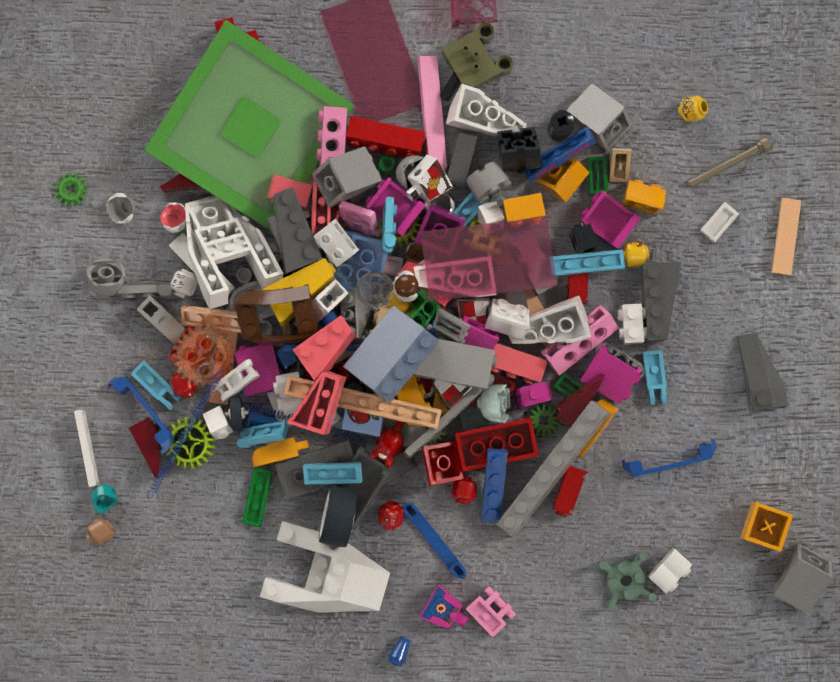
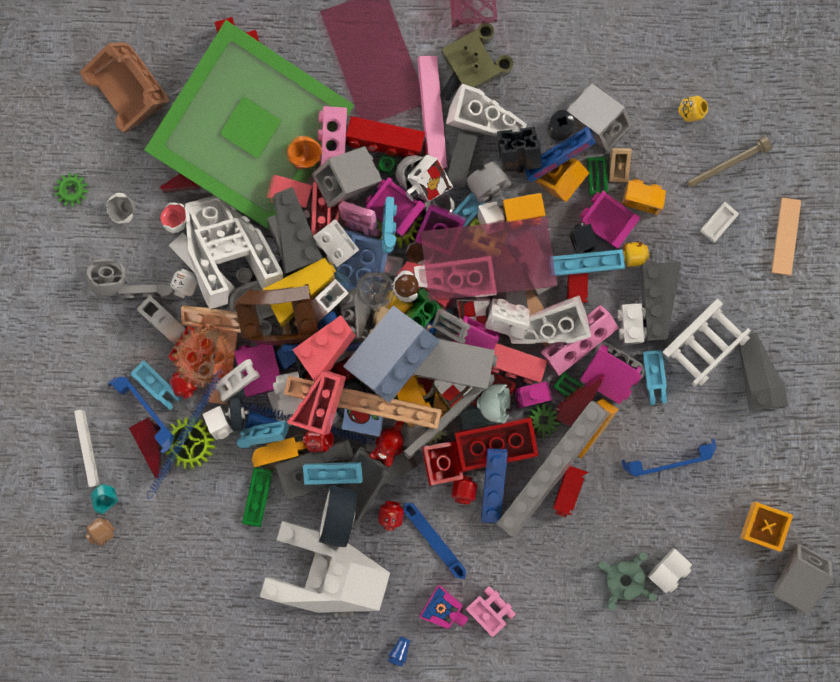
none -> nougat windscreen [79,42,169,133]
none -> orange hair [287,136,322,169]
none -> red head [303,430,333,453]
none -> white fence [662,299,751,387]

